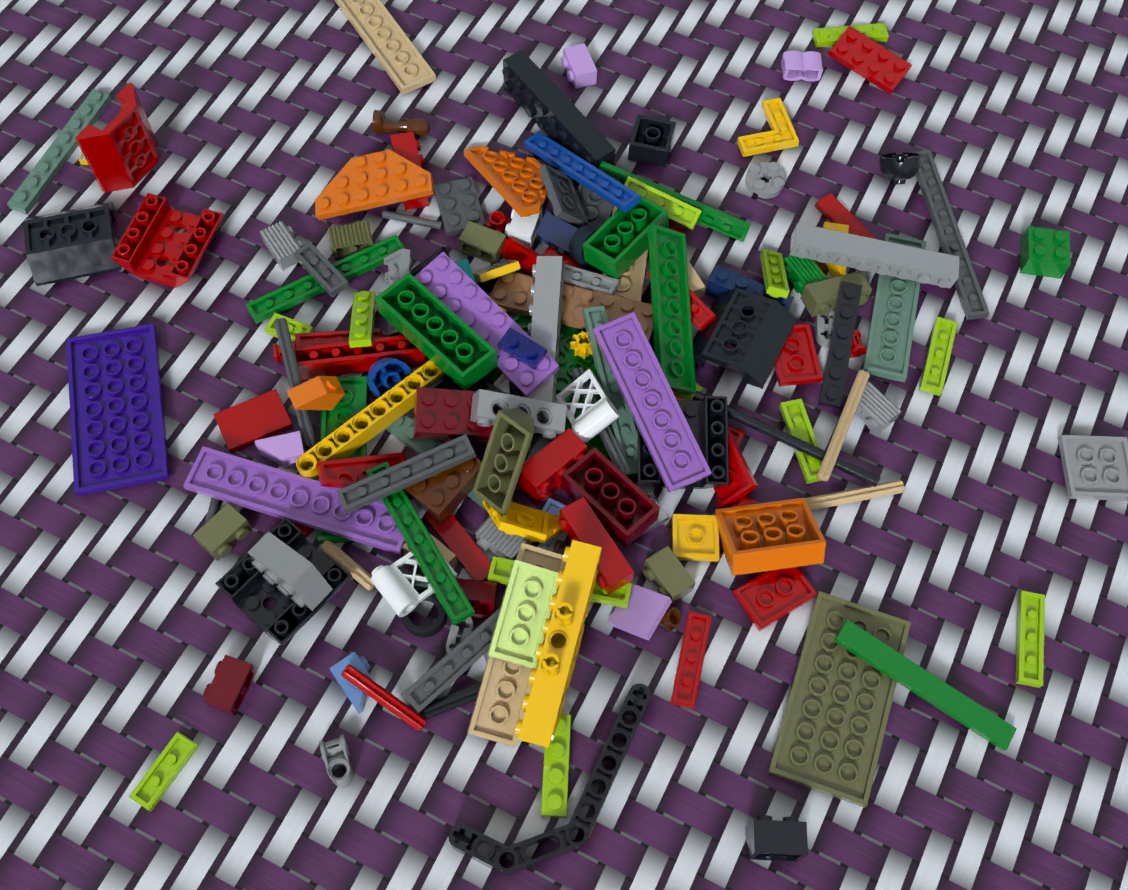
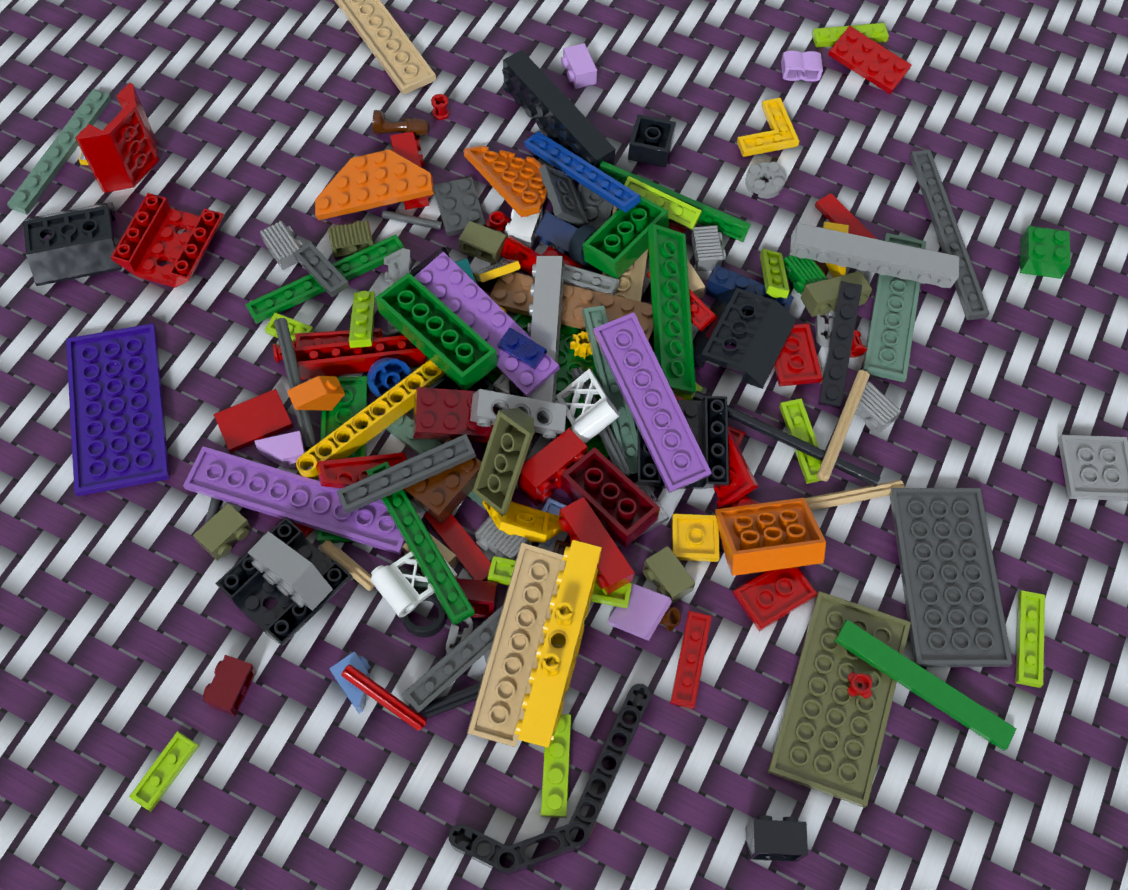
light grey piece [319,734,354,787] -> none
yellowish green plate [487,560,558,669] -> none
black cylinder [879,152,920,184] -> none
lime plate [919,316,958,396] -> none
none -> red bush [431,94,450,120]
none -> light grey brick [691,225,726,271]
none -> red plate [847,672,872,699]
none -> dark grey plate [889,488,1013,667]

